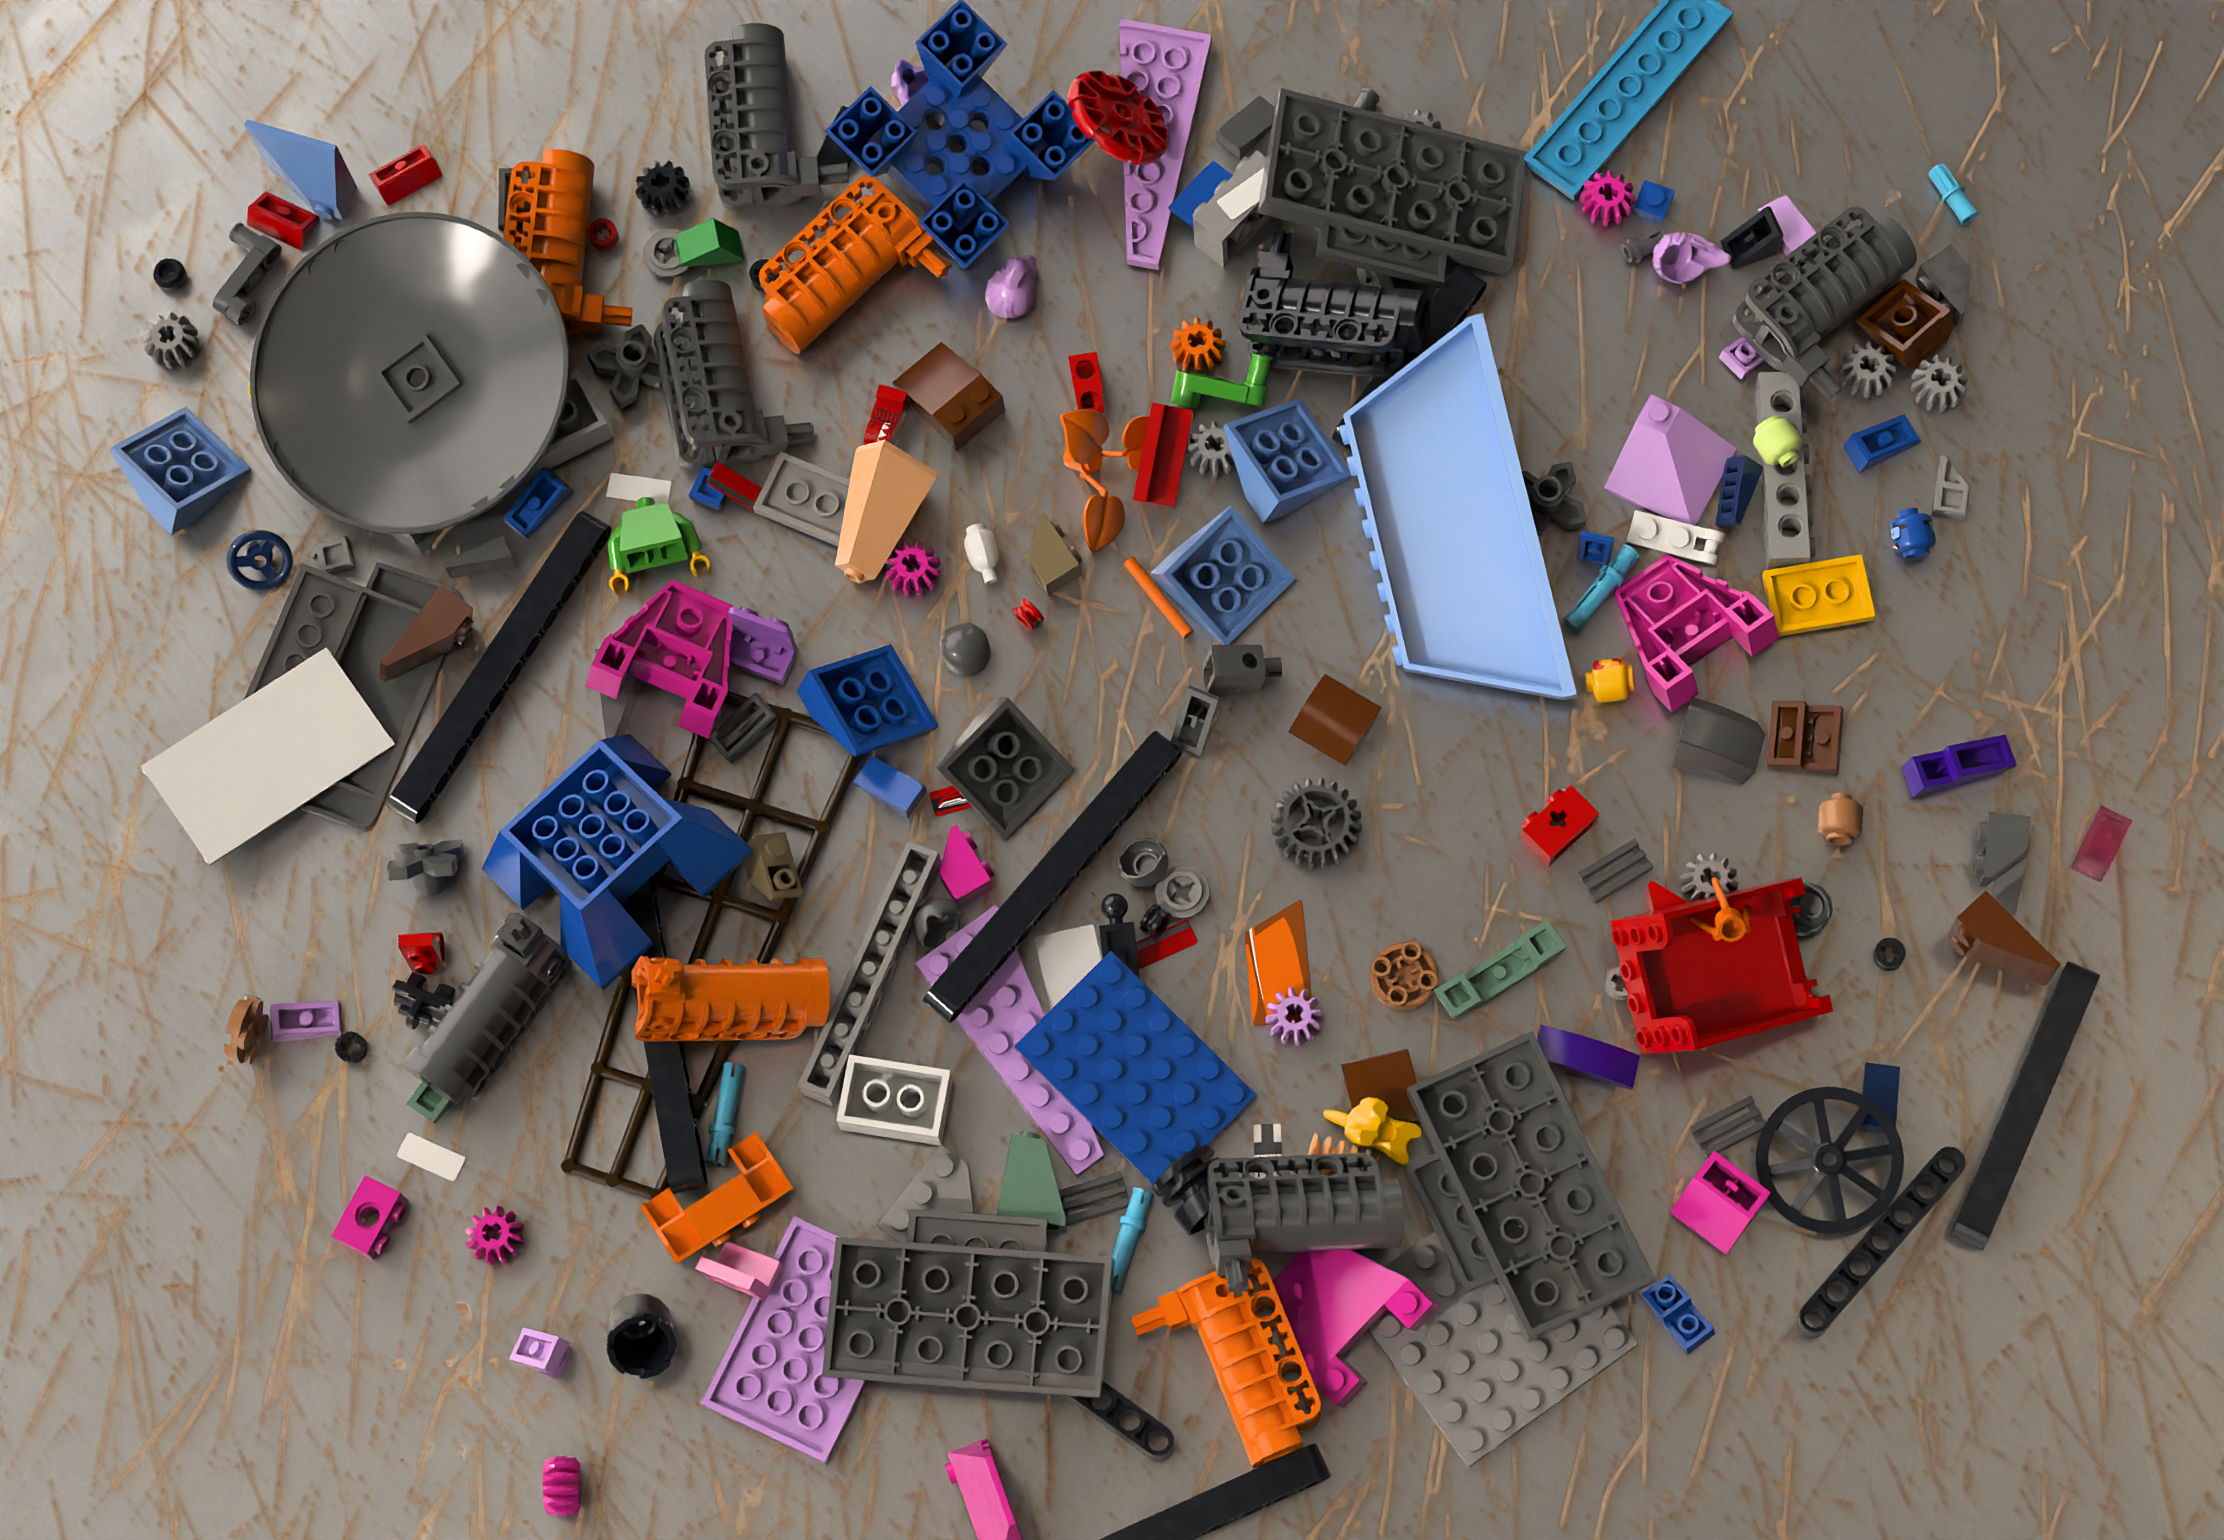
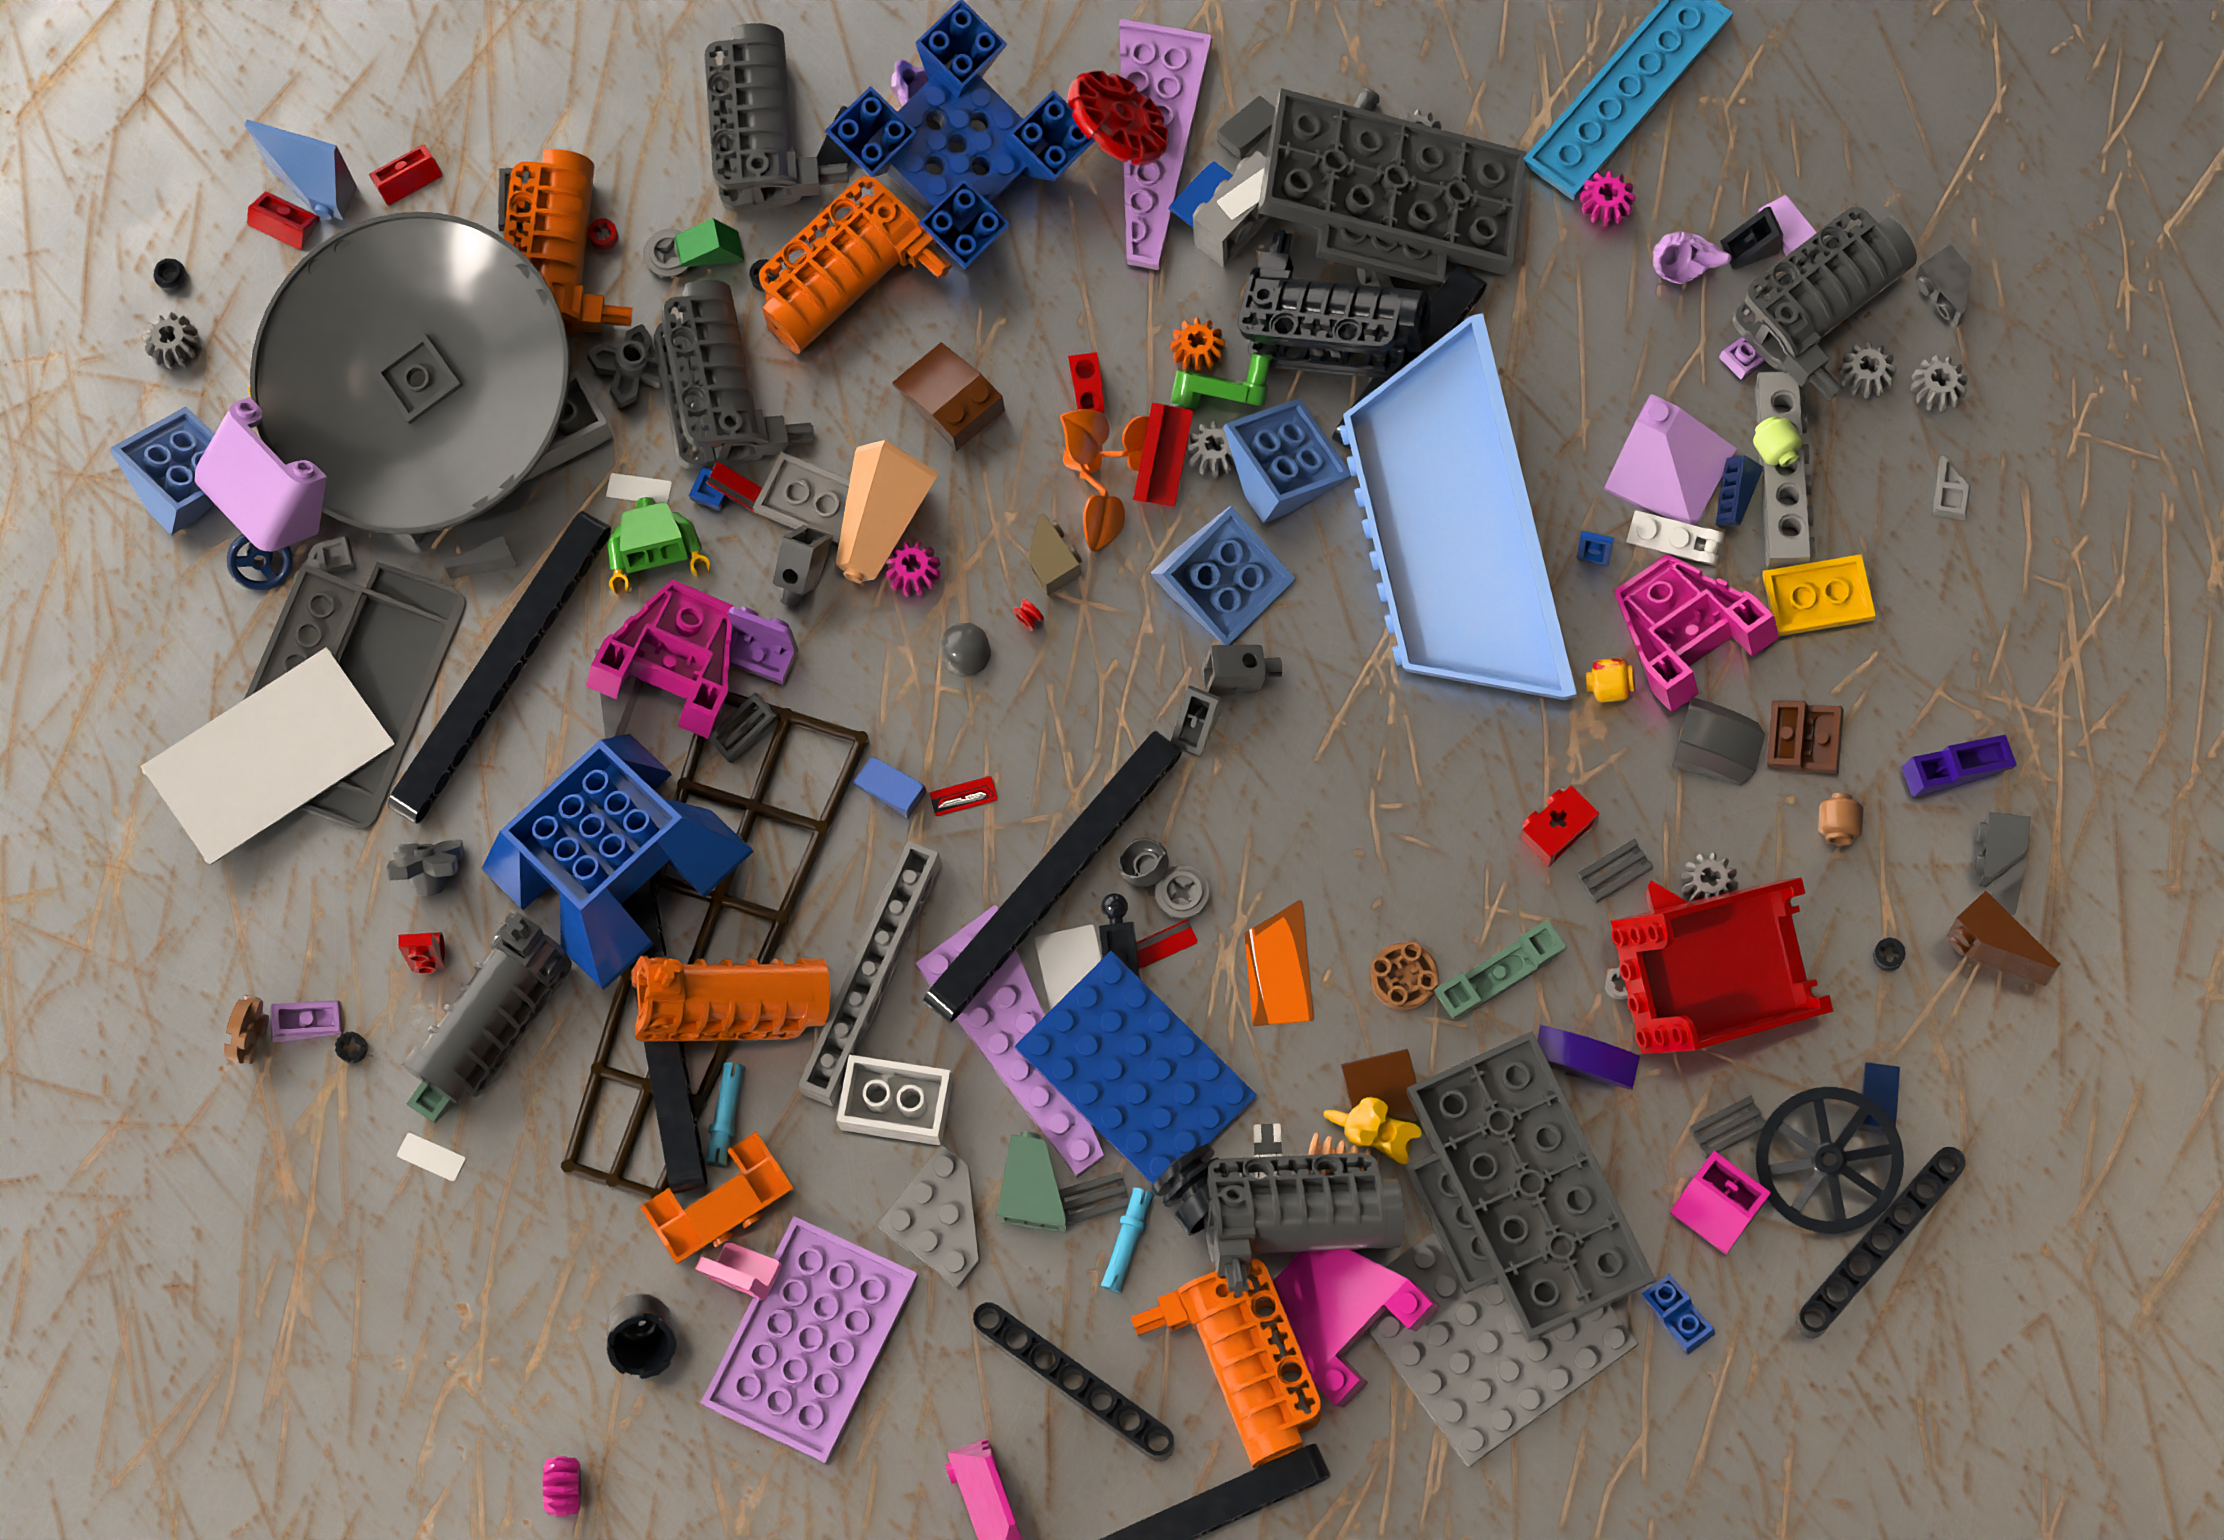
dark grey beam [213,222,282,326] -> none
dark pink brick [331,1175,407,1260] -> none
reddish brown slope [380,585,474,682] -> none
black hips [392,971,456,1029] -> none
dark pink gear [465,1206,525,1265] -> none
blue slope [503,467,574,539] -> none
lavender slope [509,1327,572,1379] -> none
black gear [635,160,690,215] -> none
dark tan slope [744,832,803,900] -> none
blue slope [796,644,938,757] -> none
dark grey slope [822,1209,1115,1399] -> none
red leg [864,384,910,445] -> none
dark grey hair [913,898,963,949] -> none
dark grey slope [937,696,1075,840] -> none
dark pink slope [939,824,994,908] -> none
white plant [964,523,999,584] -> none
lavender hair [985,255,1038,320] -> none
orange bar [1123,556,1194,639] -> none
black bush [1139,904,1171,939] -> none
lavender gear [1265,987,1324,1046] -> none
dark grey gear [1271,778,1362,869] -> none
reddish brown slope [1288,674,1383,766] -> none
dark grey plant [1522,462,1587,536] -> none
medium azure pin [1563,544,1641,633] -> none
dark grey pin [1622,228,1664,263] -> none
blue plate [1632,180,1675,223] -> none
orange plant [1691,877,1751,942] -> none
dark grey hair [1790,882,1833,936] -> none
blue slope [1844,414,1921,472] -> none
reddish brown slope [1855,279,1954,368] -> none
blue head [1889,508,1936,559] -> none
medium azure axle [1928,163,1979,225] -> none
black beam [1951,961,2100,1249] -> none
clear pink slope [2071,805,2132,882] -> none
none -> lavender windscreen [195,397,327,551]
none -> dark grey torso [773,525,833,607]

